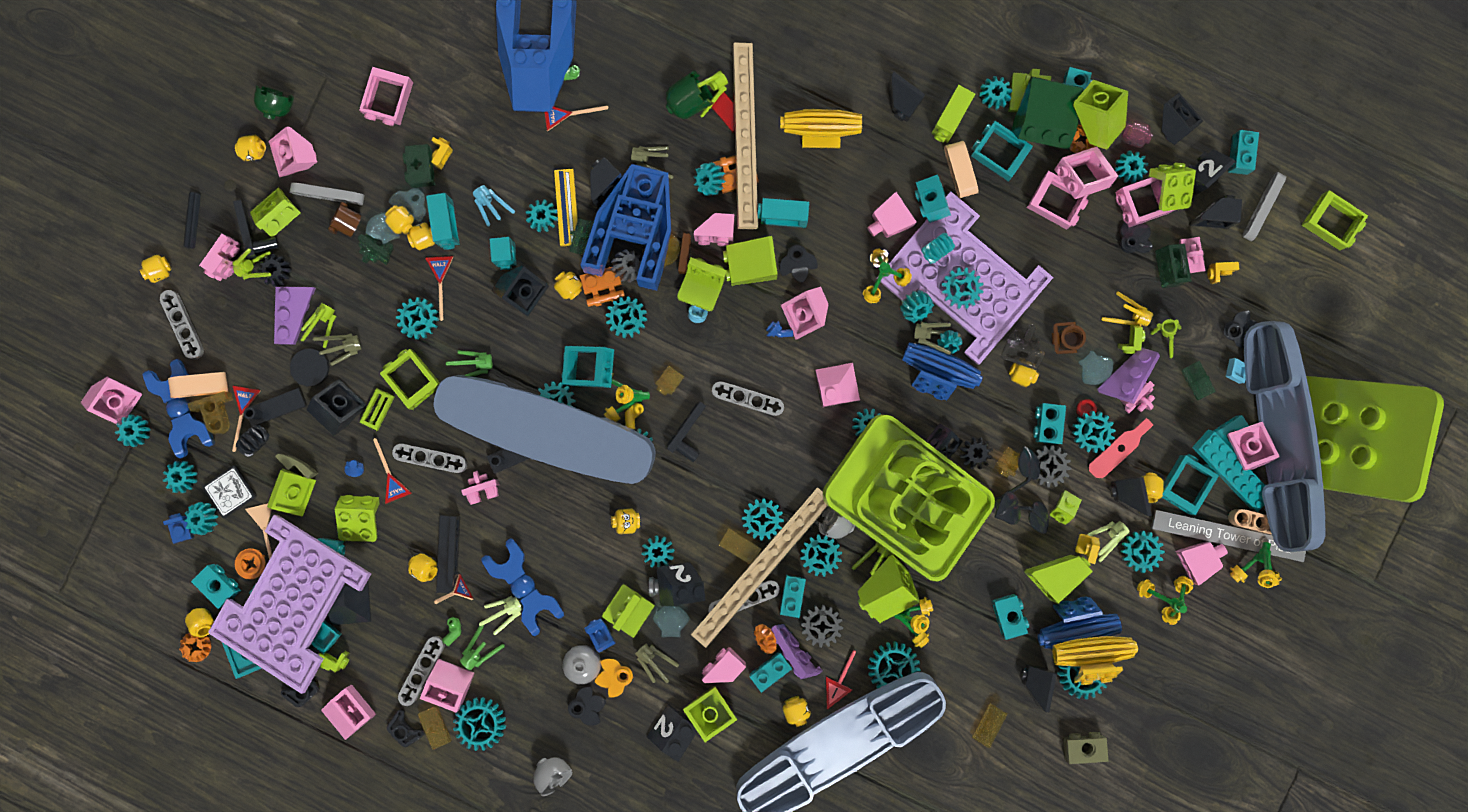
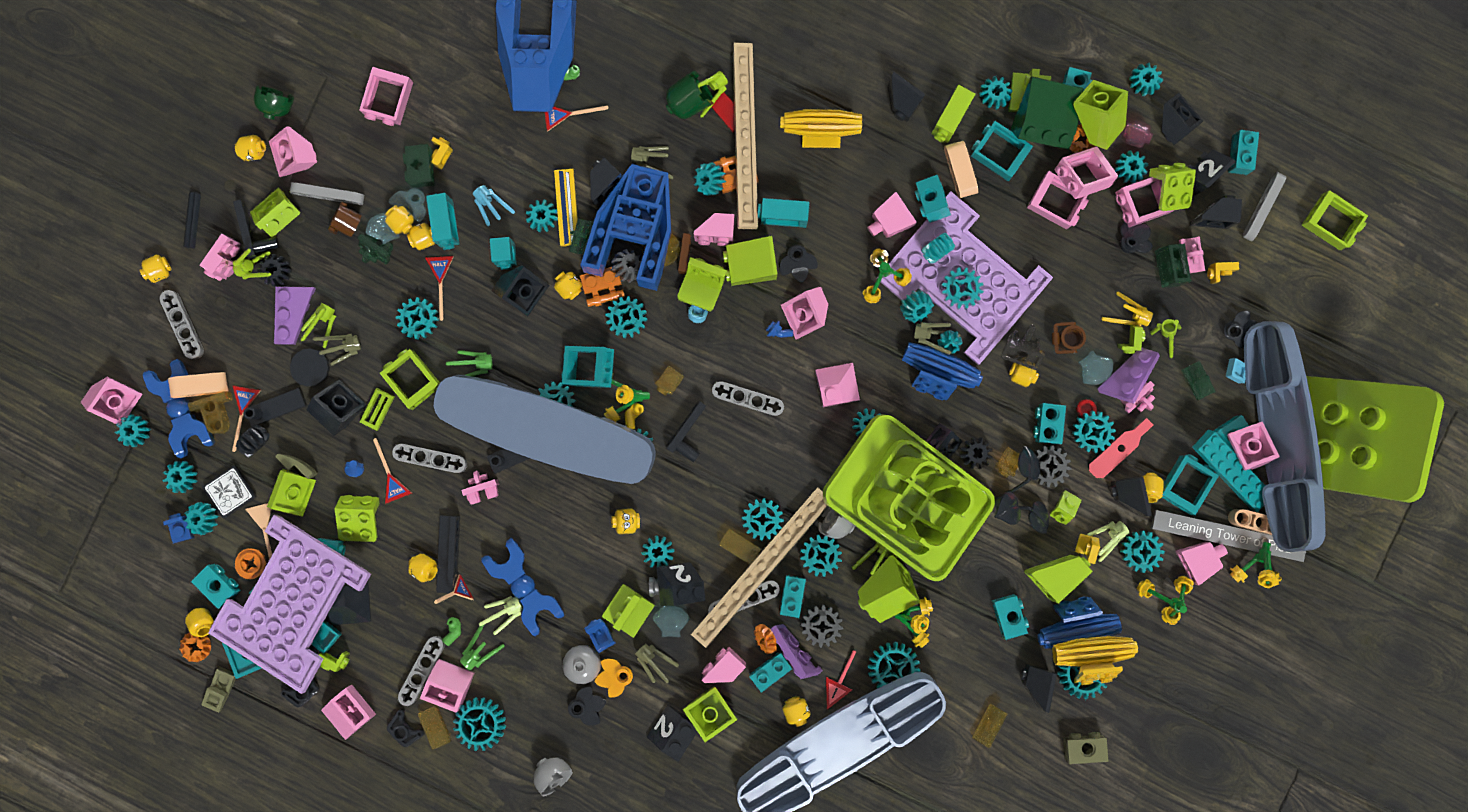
none -> olive slope [202,666,236,713]
none -> teal gear [1129,63,1163,96]

